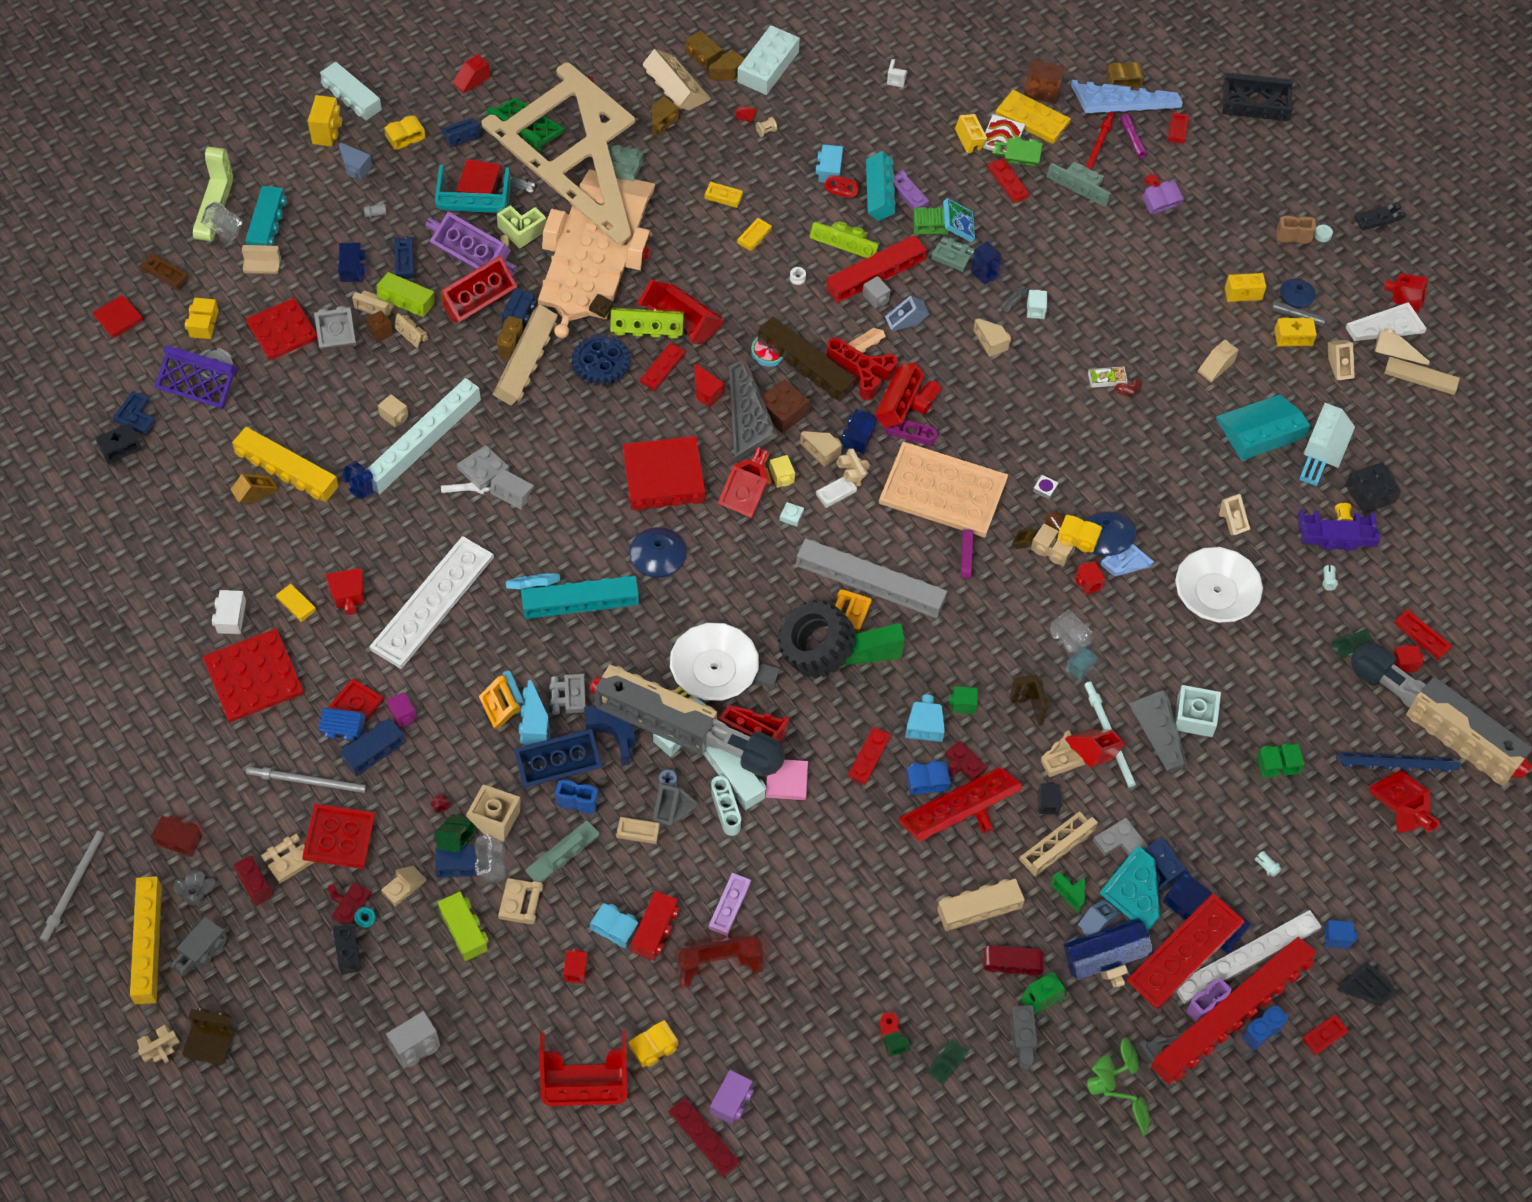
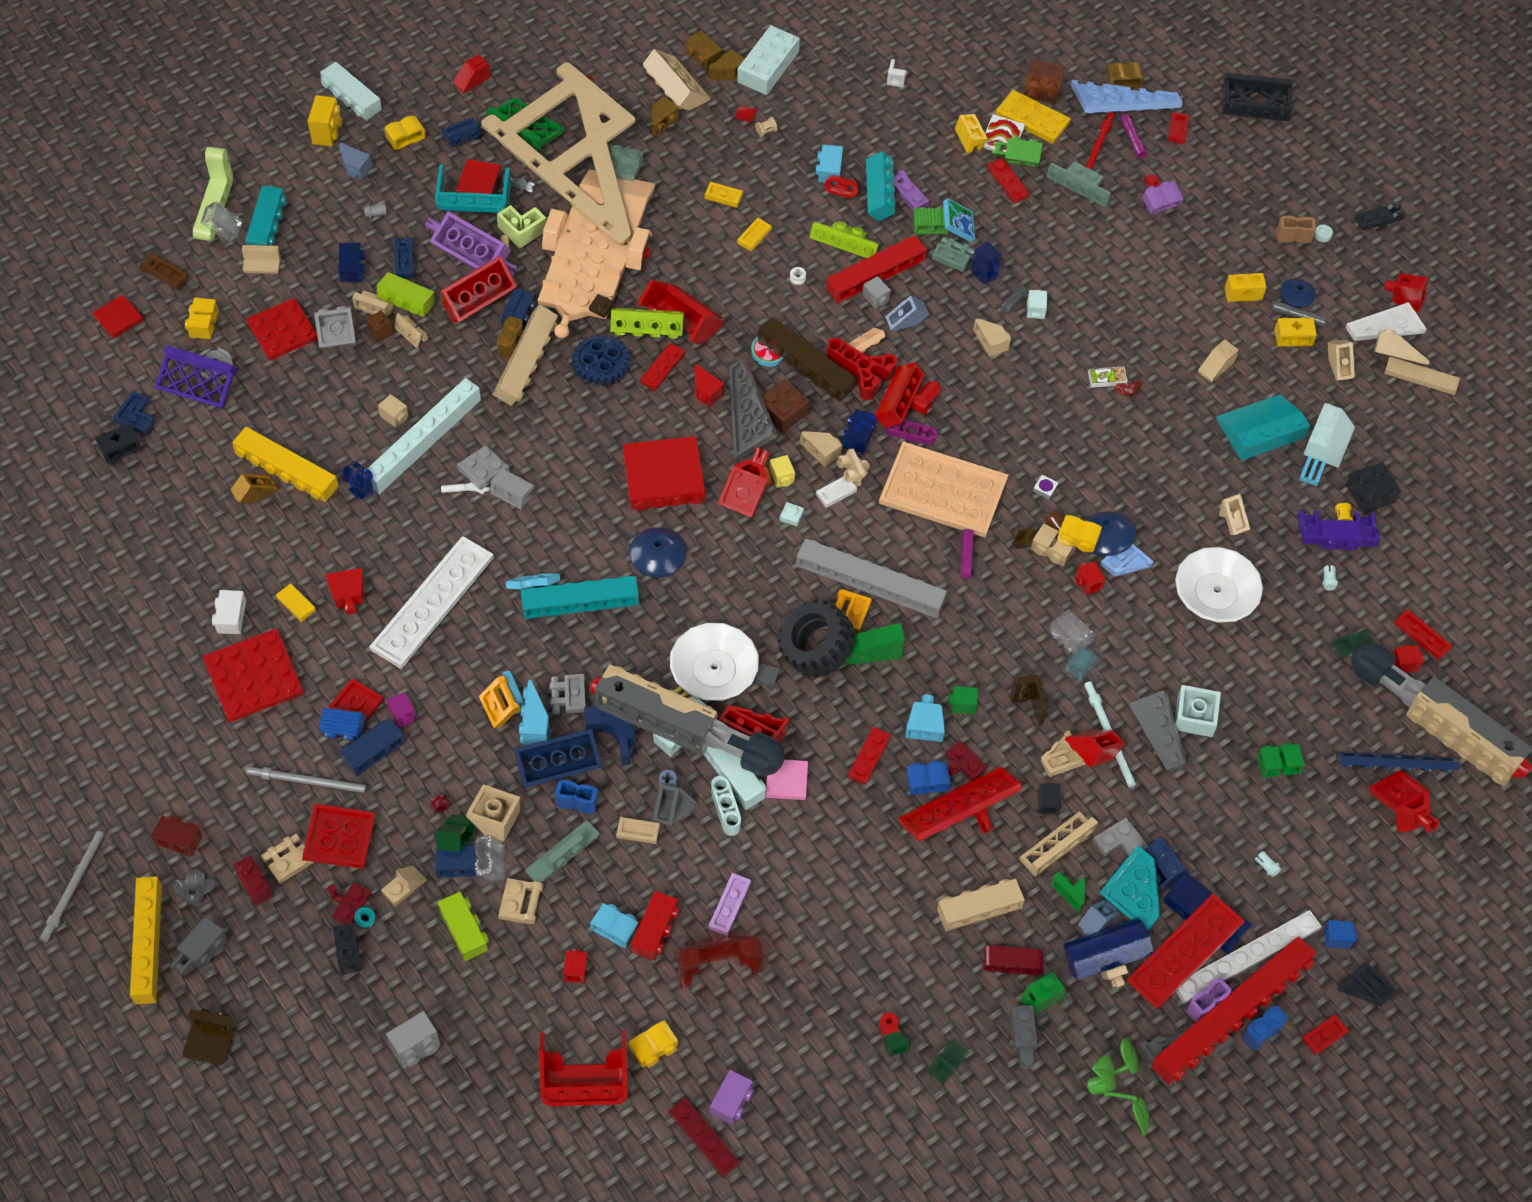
tan hips [137,1025,180,1064] -> none

